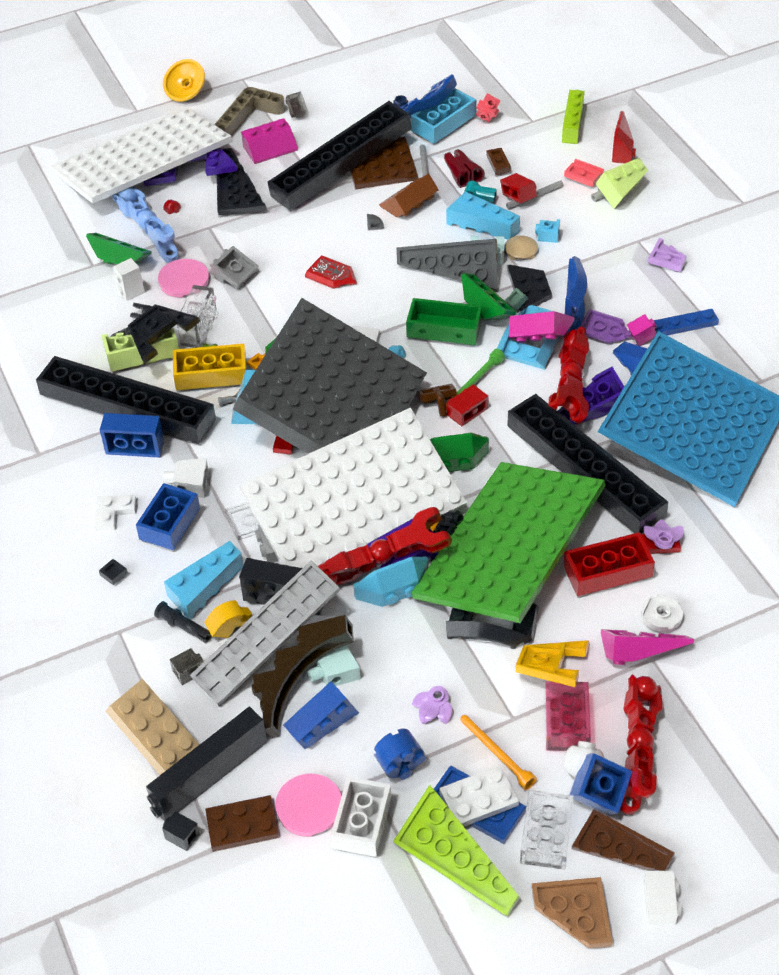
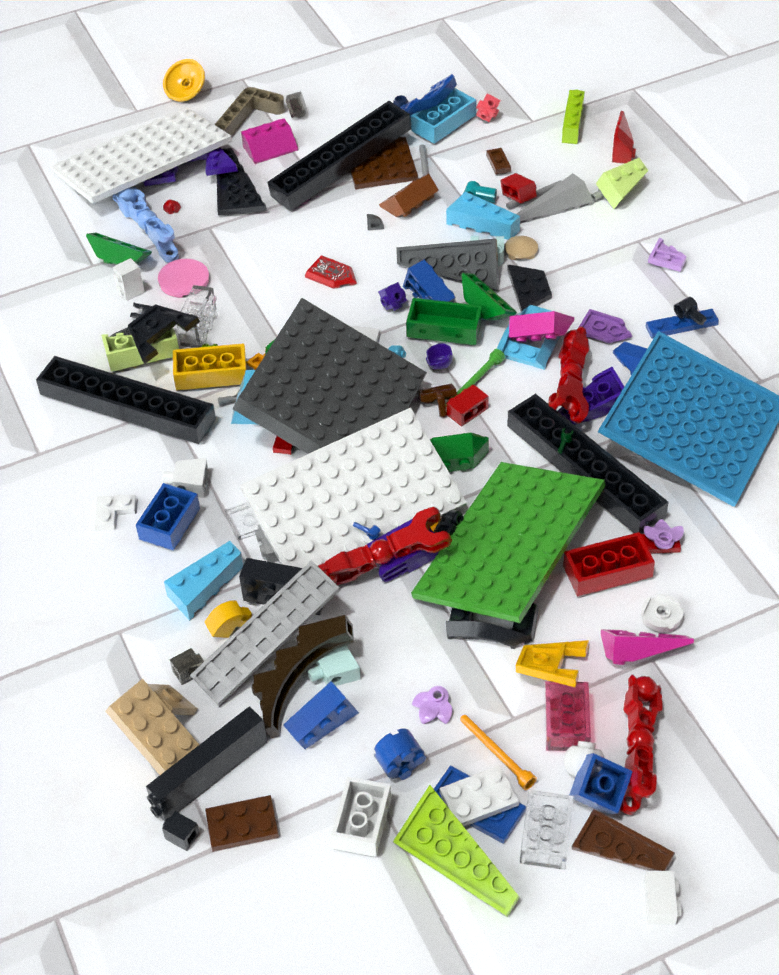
blue brick [99,413,164,458] -> none
black plate [99,559,128,585] -> none
black pin [154,601,211,643] -> none
light grey plate [210,246,259,289] -> none
bright pink tile [276,774,342,837] -> none
medium azure wedge [353,556,428,607] -> none
dark red piece [444,149,485,188] -> none
sand green tile [505,288,528,311] -> none
medium nougat plate [531,877,613,949] -> none
medium azure brick [535,219,560,243] -> none
blue wedge [563,256,587,337] -> none
coral plate [564,159,604,187] -> none
dark pink brick [627,314,657,346] -> none
none -> tan piece [148,684,198,715]
none -> blue hand [353,522,381,540]
none -> dark purple brick [378,282,407,311]
none -> blue wedge [402,259,456,302]
none -> dark purple hair [426,343,453,370]
none -> light grey wedge [517,173,594,222]
none -> dark green hand [557,428,573,454]
none -> black axle [674,296,707,325]

